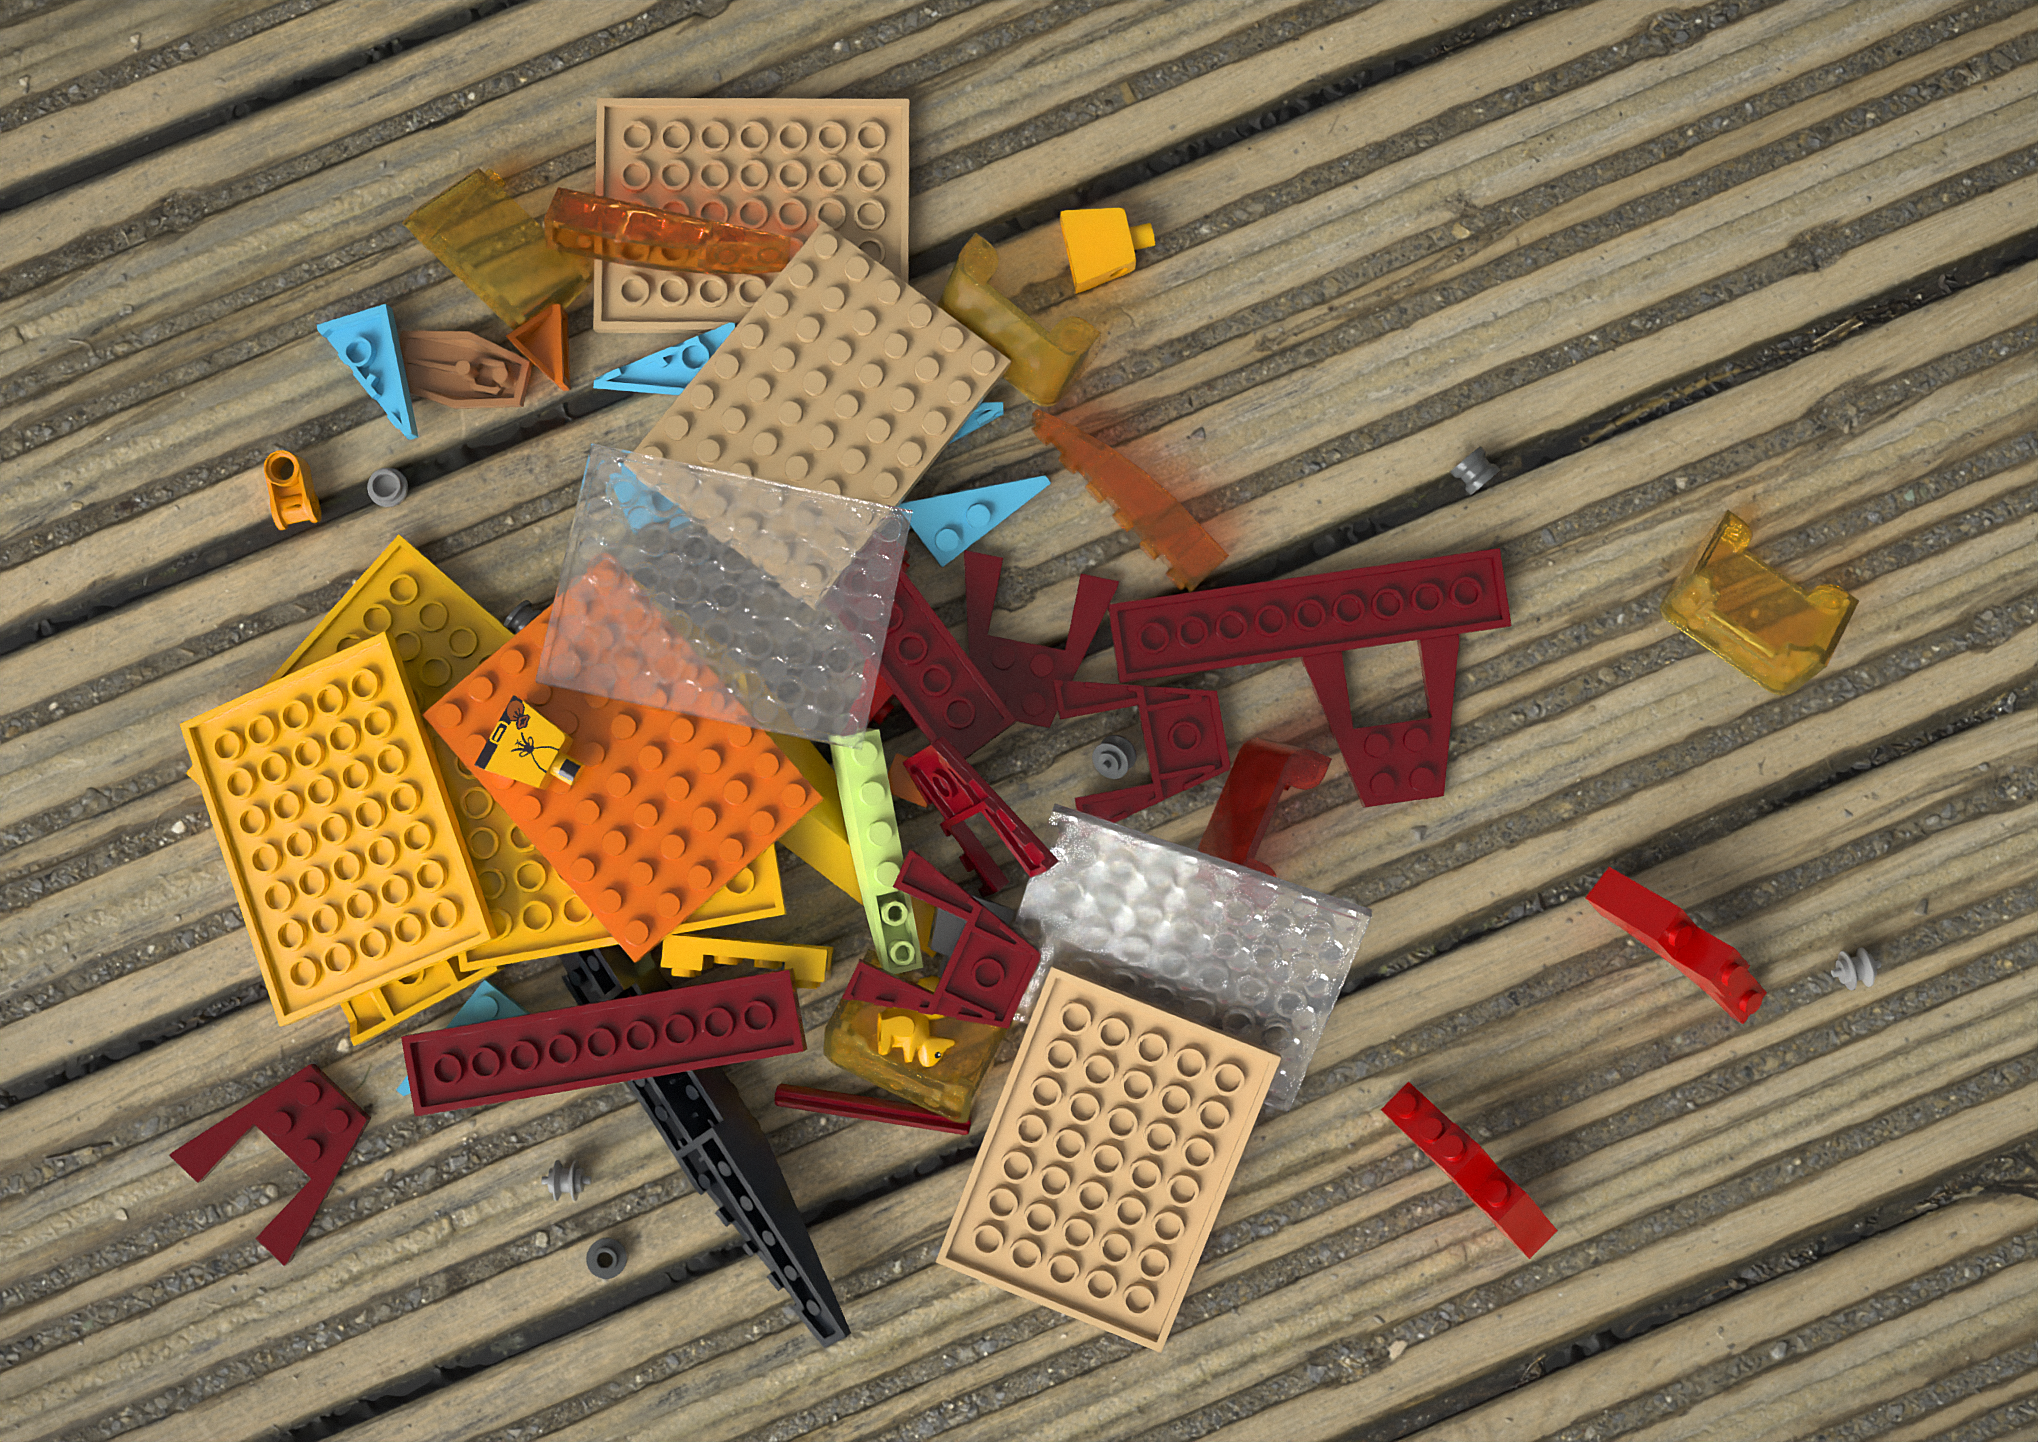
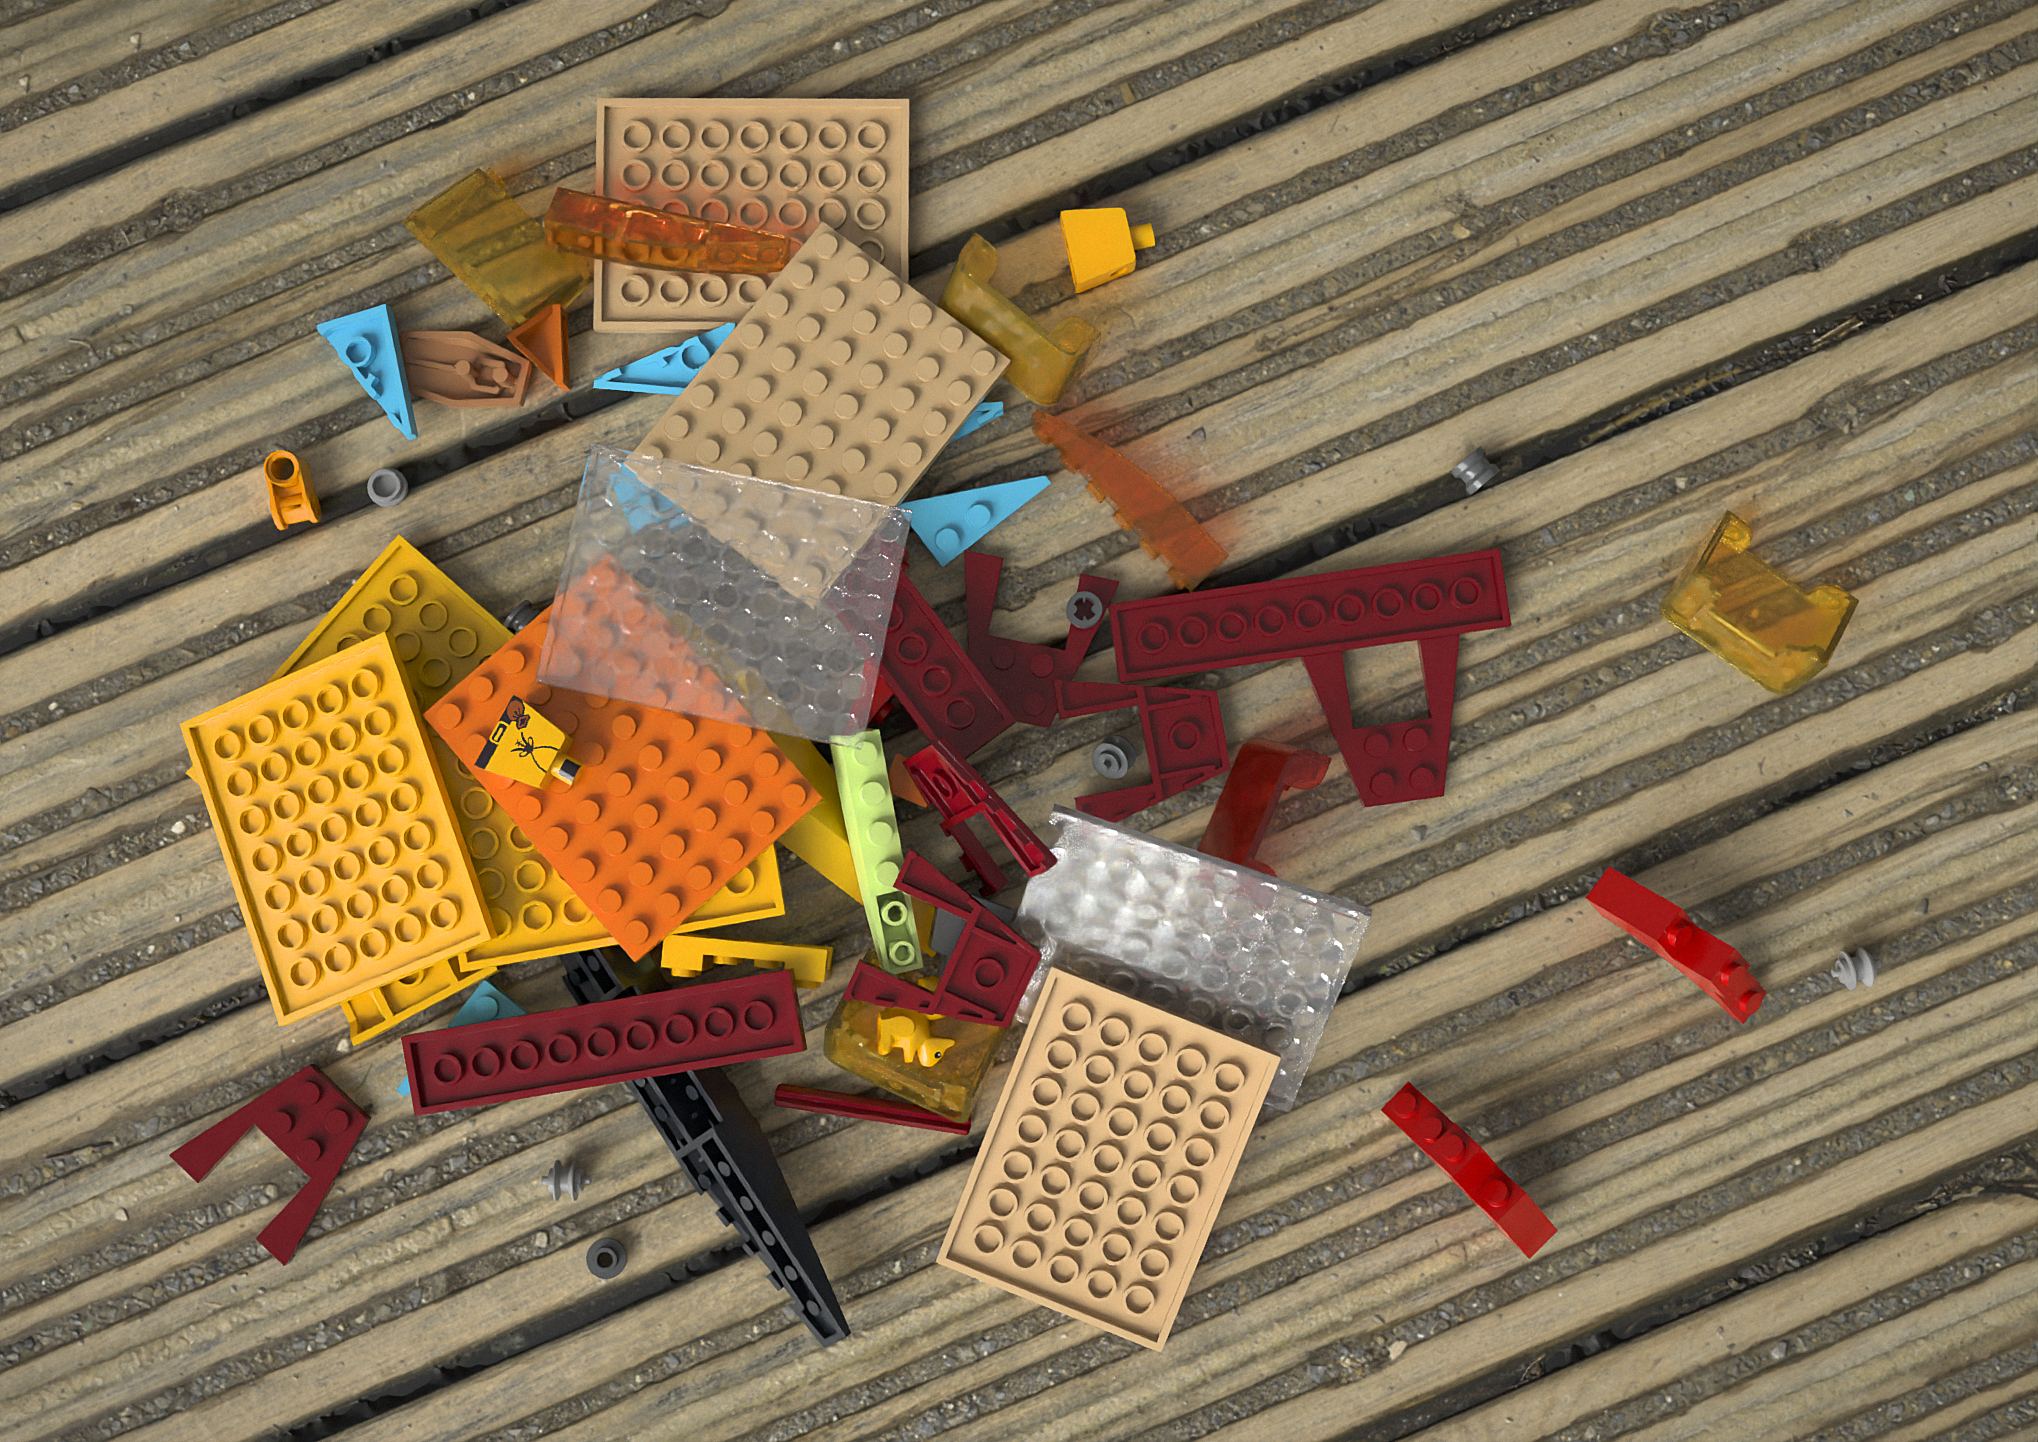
none -> dark grey bush [1066,591,1102,629]

